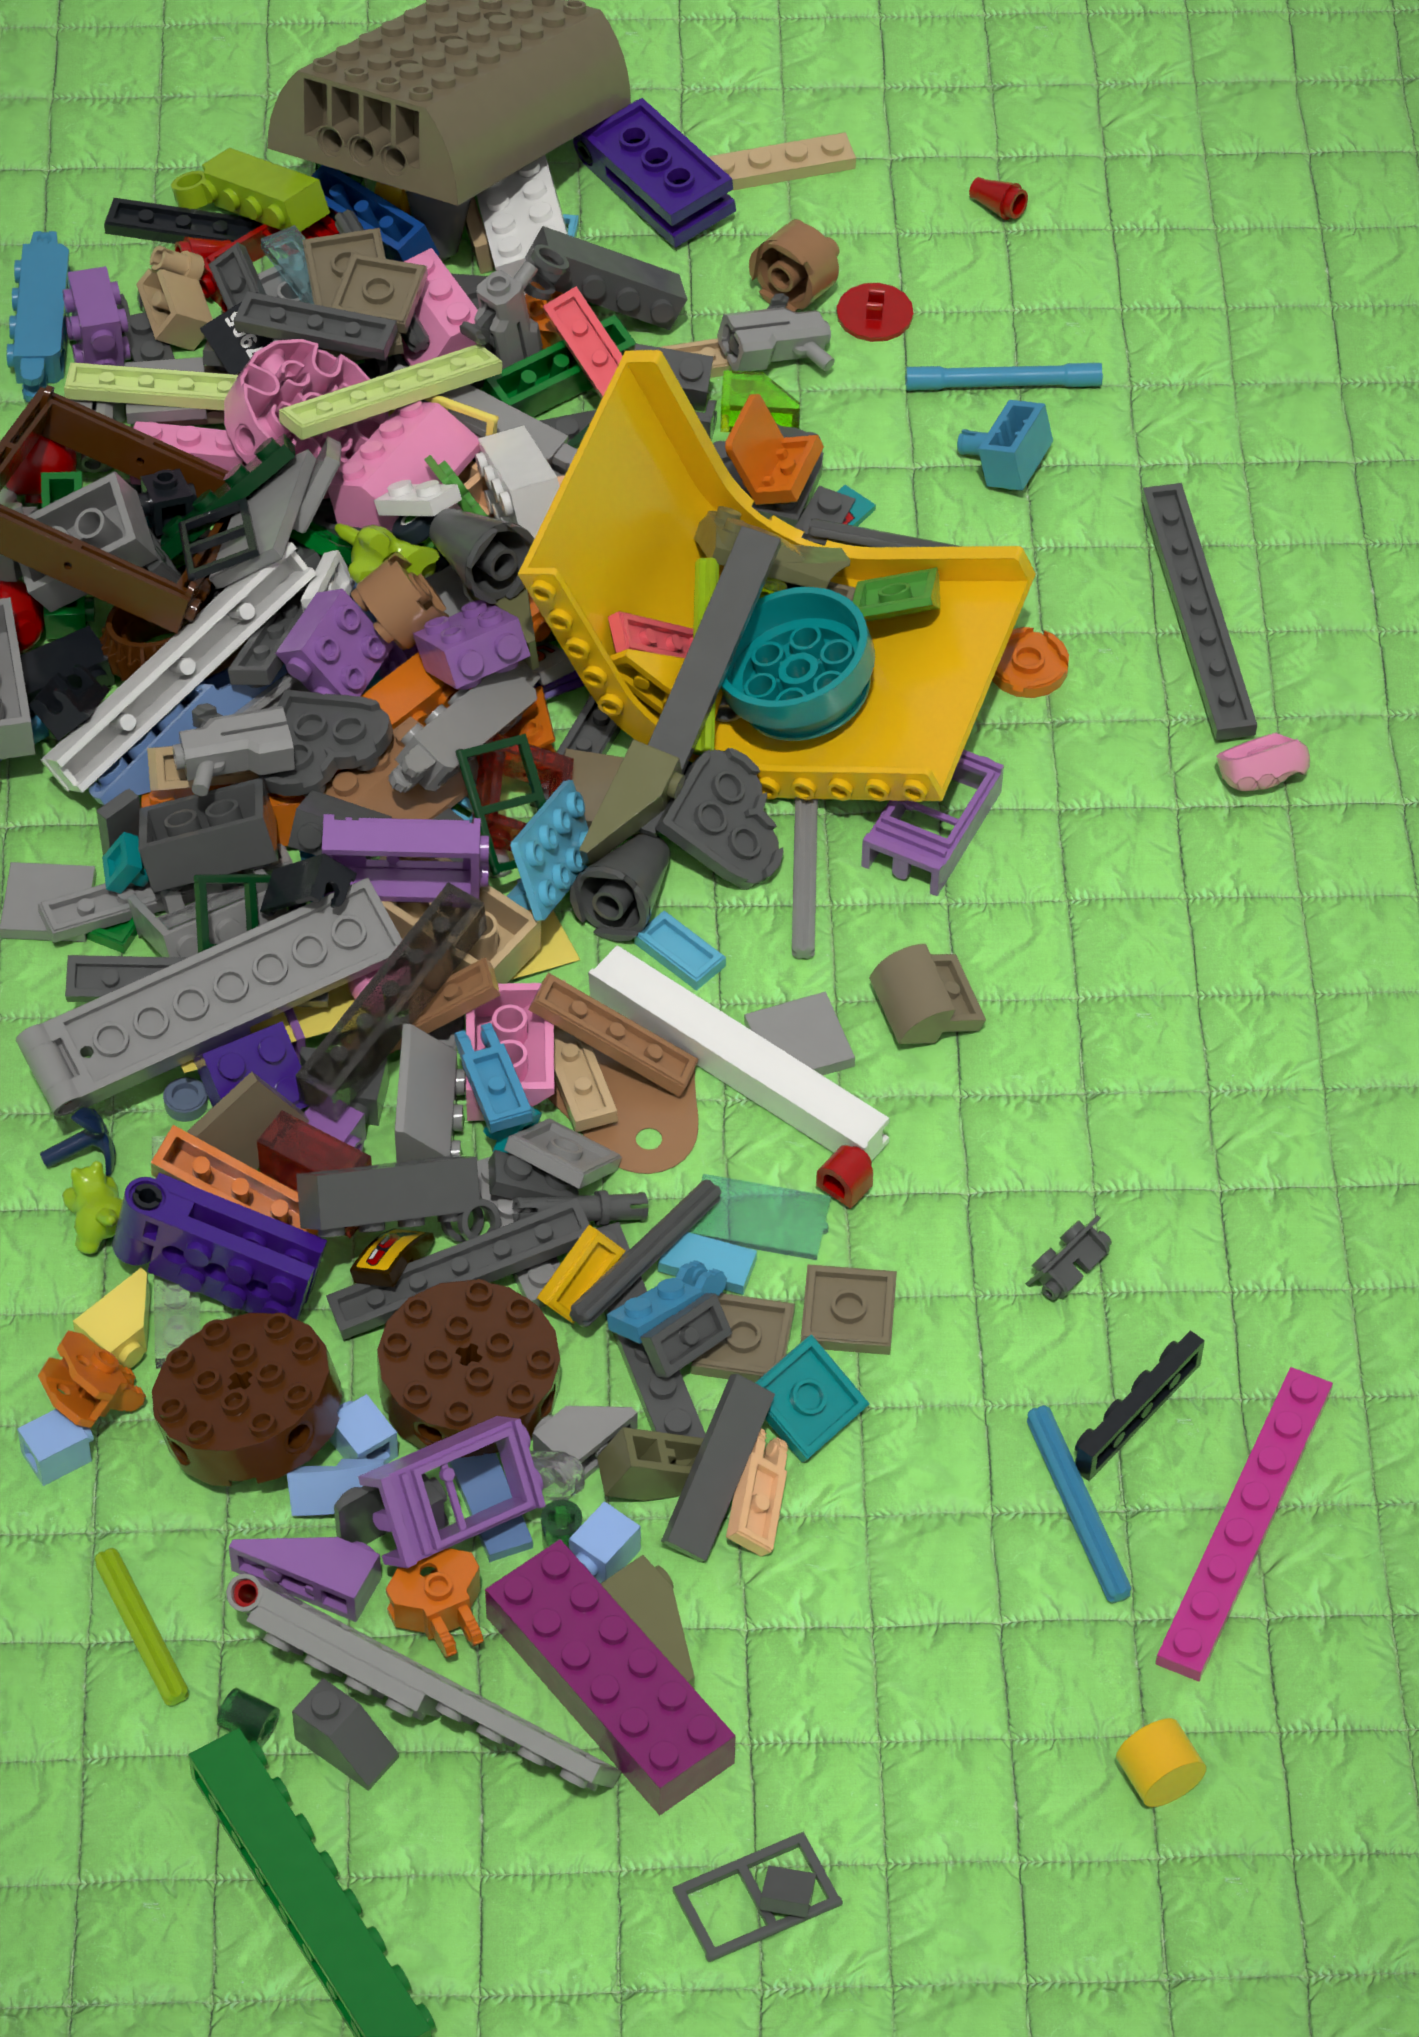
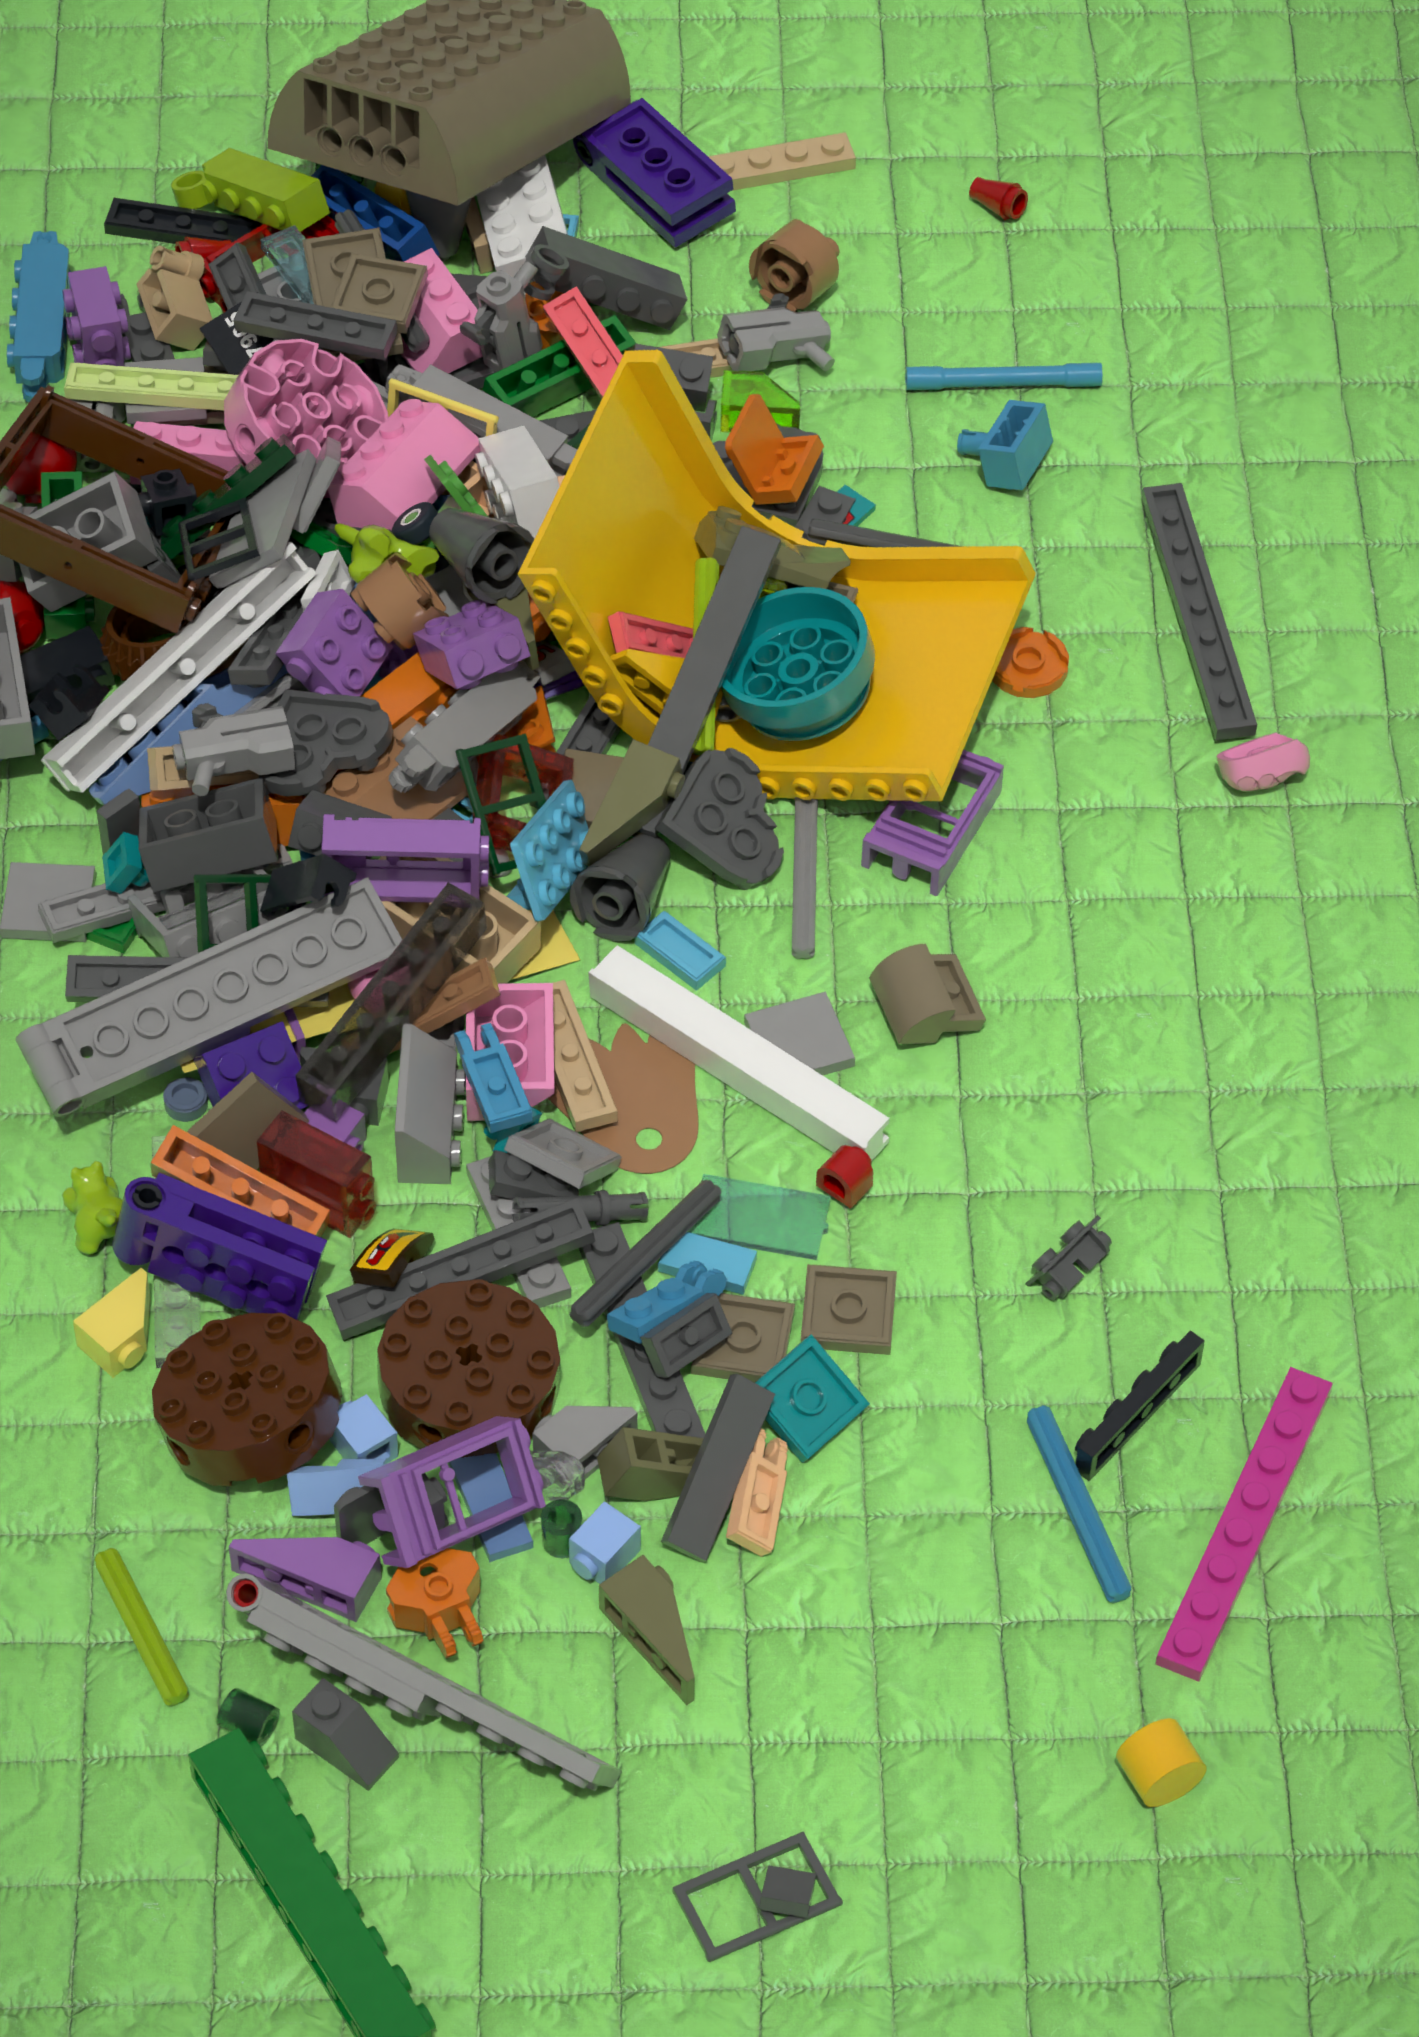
light blue brick [17,1409,94,1486] -> none
orange hinge [38,1330,146,1428] -> none
dark blue plant [40,1107,115,1176] -> none
yellowish green tile [279,344,502,440] -> none
dark grey hinge [296,1155,501,1242] -> none
white plate [374,480,462,516] -> none
magenta brick [485,1539,736,1816] -> none
medium nougat tile [528,972,699,1097] -> none
yellow tile [537,1224,625,1324] -> none
red piece [836,283,914,342] -> none
bright green slope [852,567,940,622] -> none

